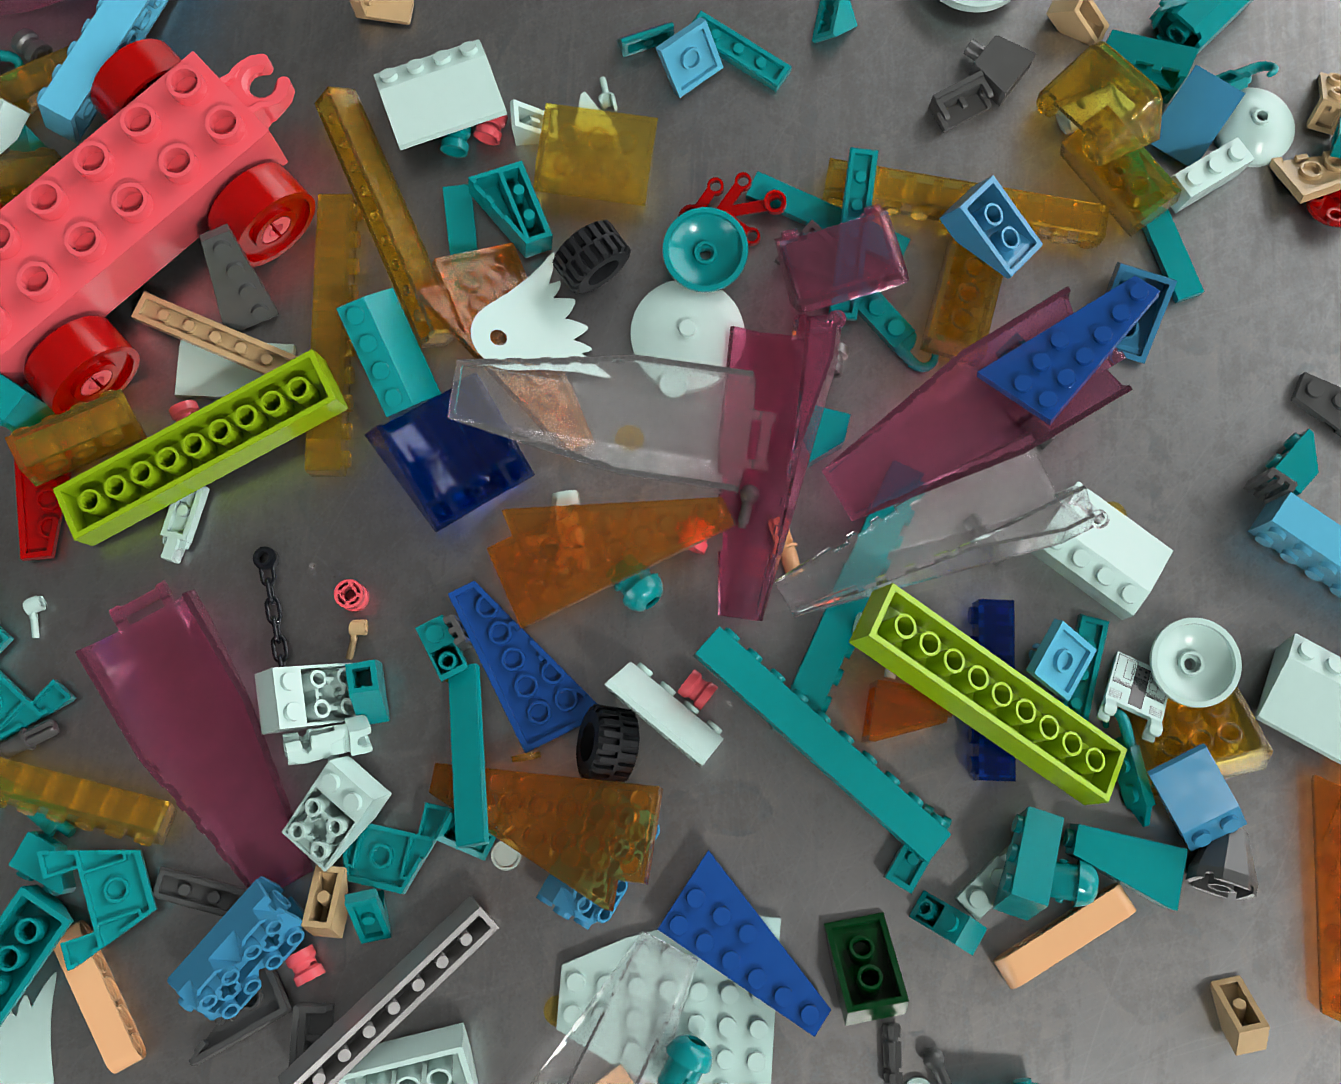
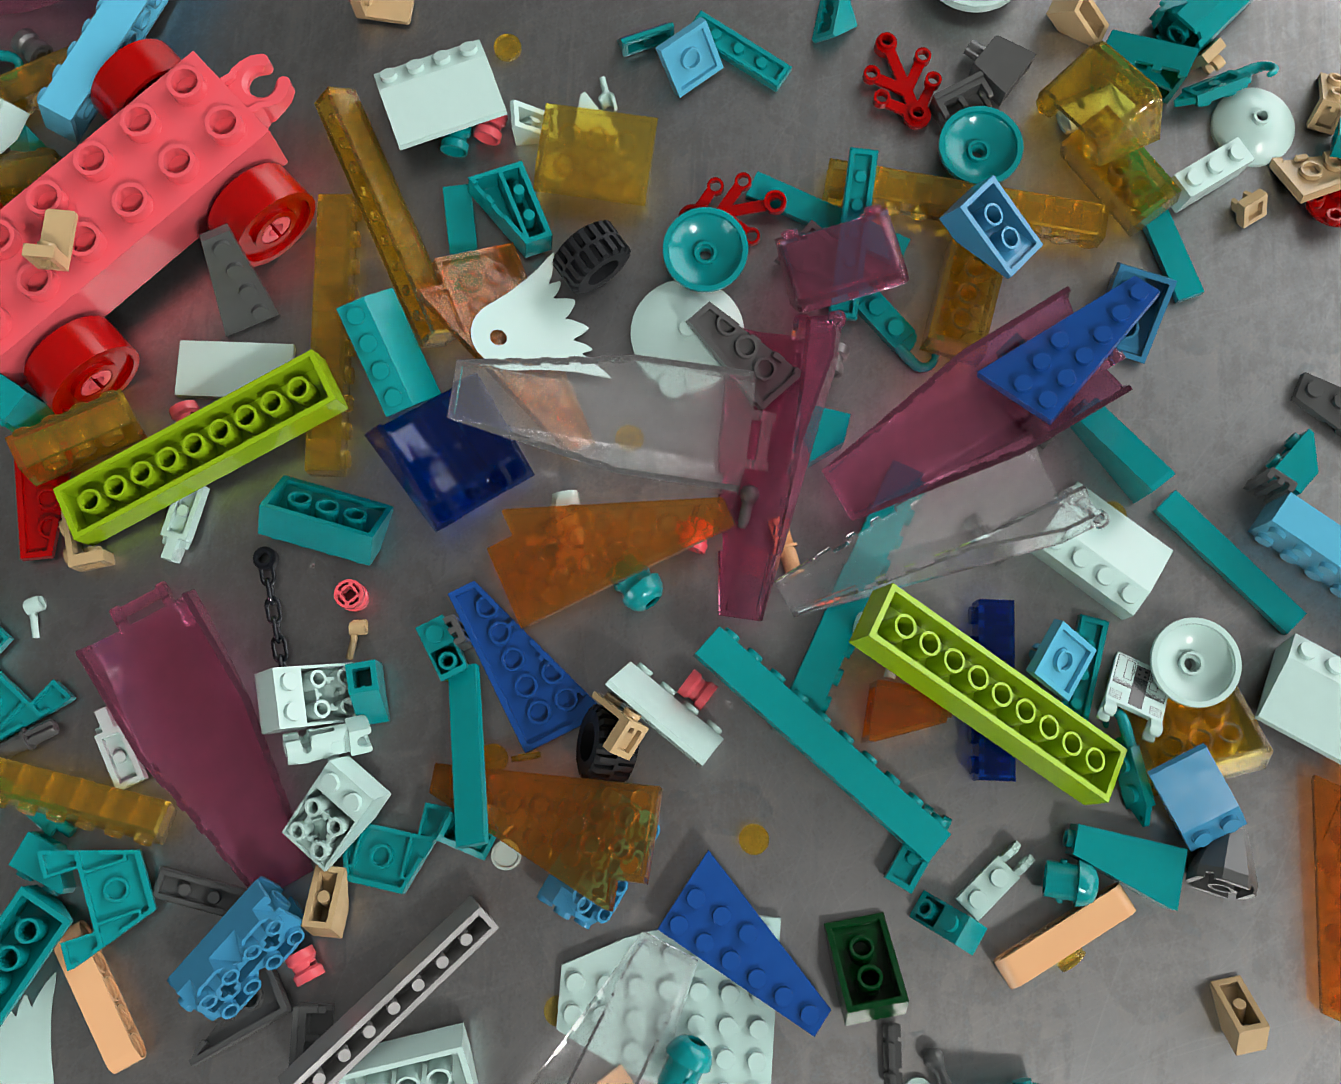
tan plate [131,292,298,375] -> none
teal slope [345,888,392,944] -> none
teal wedge [992,806,1064,921] -> none
dark azure tile [1145,65,1246,167] -> none
none -> tan bracket [22,209,78,272]
none -> tan bracket [59,511,115,572]
none -> light aqua hinge [94,707,149,792]
none -> teal slope [258,475,394,566]
none -> clear yellow piece [484,744,509,774]
none -> clear yellow piece [494,34,522,62]
none -> tan bracket [591,691,649,760]
none -> dark grey wing [686,301,804,411]
none -> clear yellow piece [739,824,769,855]
none -> red plant [862,32,942,130]
none -> teal dish [938,106,1024,186]
none -> clear yellow piece [1057,948,1086,972]
none -> teal slope [1067,399,1175,504]
none -> teal tile [1153,490,1307,635]
none -> tan tile [1191,37,1226,75]
none -> tan tile [1231,188,1268,229]

